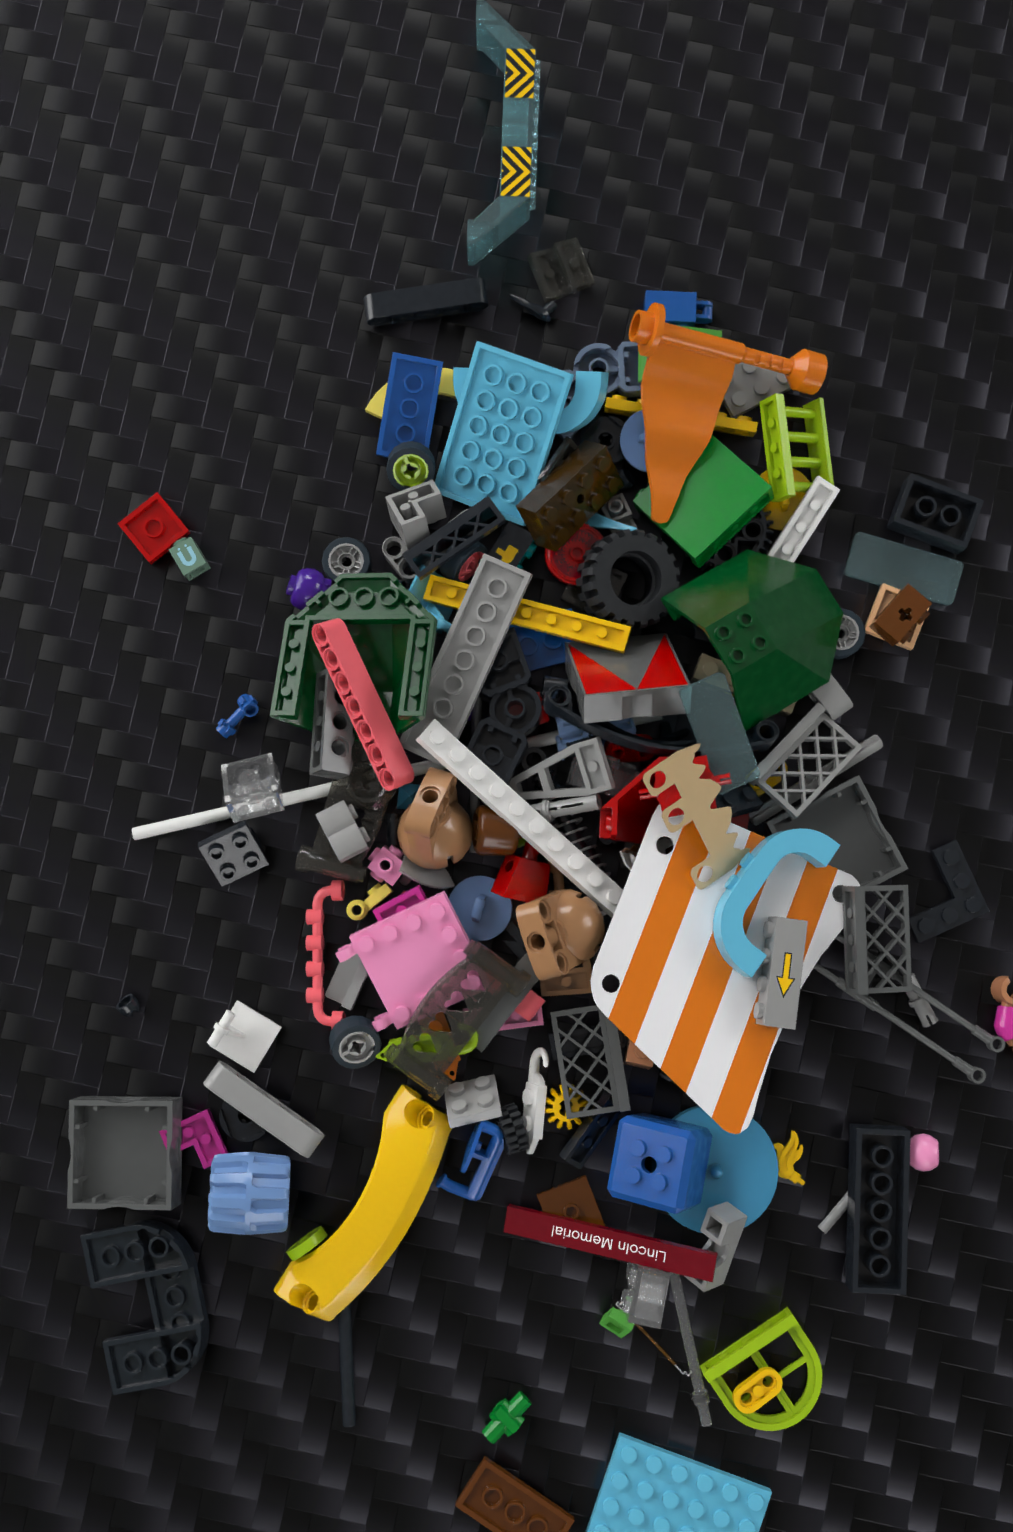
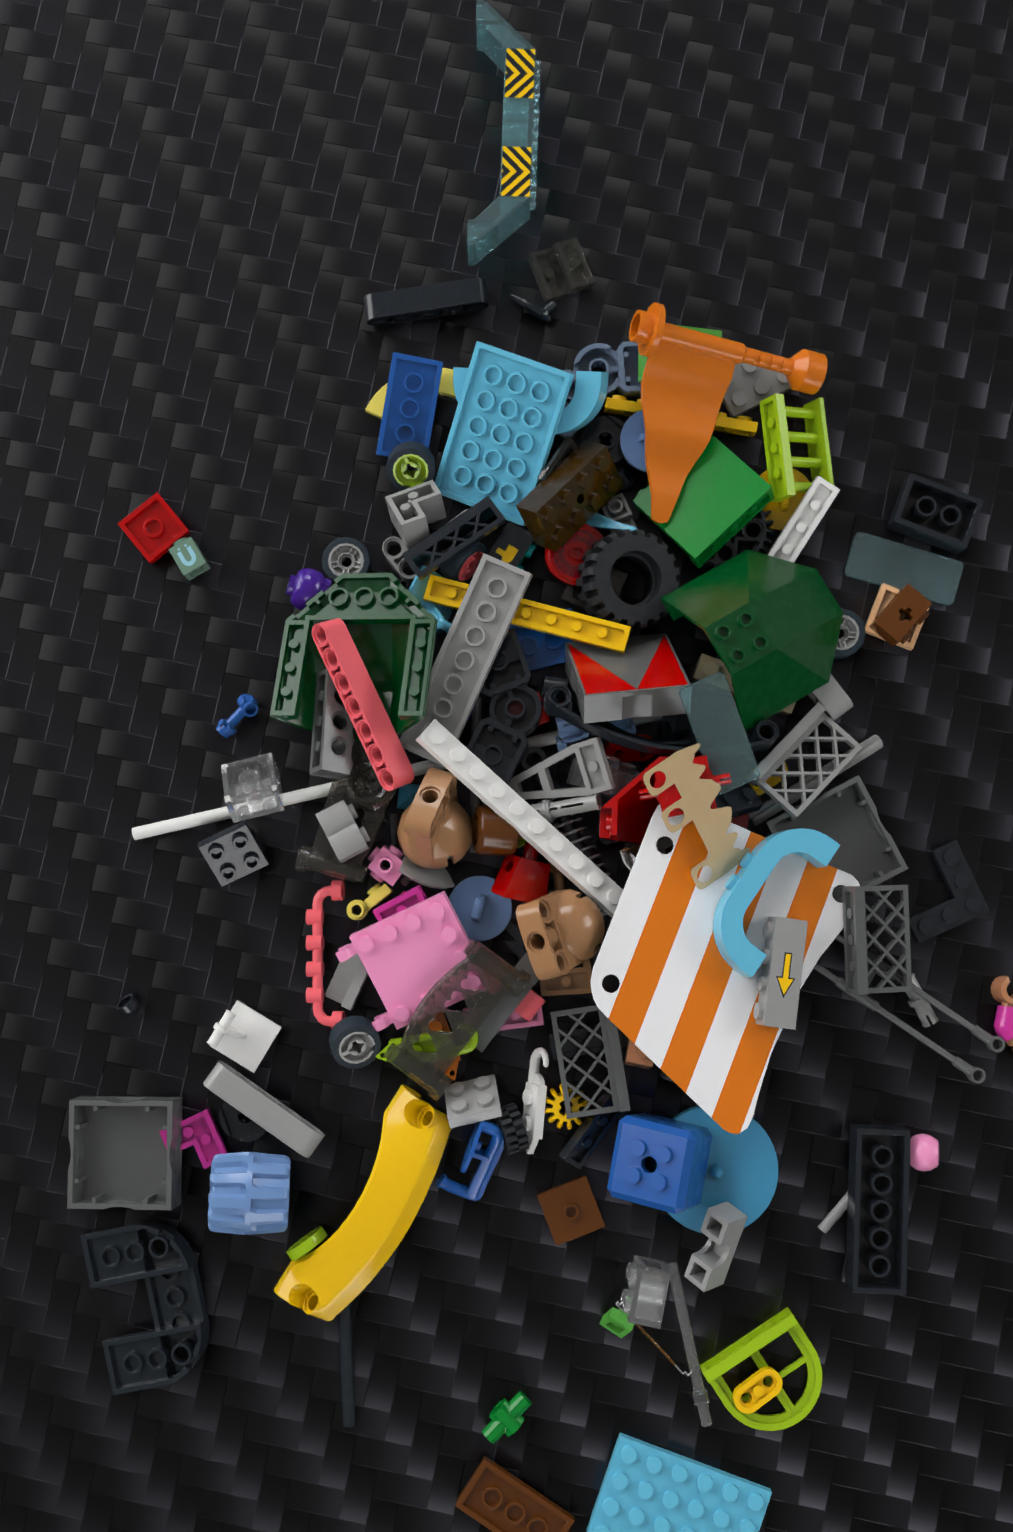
dark red tile [504,1204,718,1282] -> none
blue brick [643,290,713,327] -> none
yellow piece [773,1130,805,1185] -> none

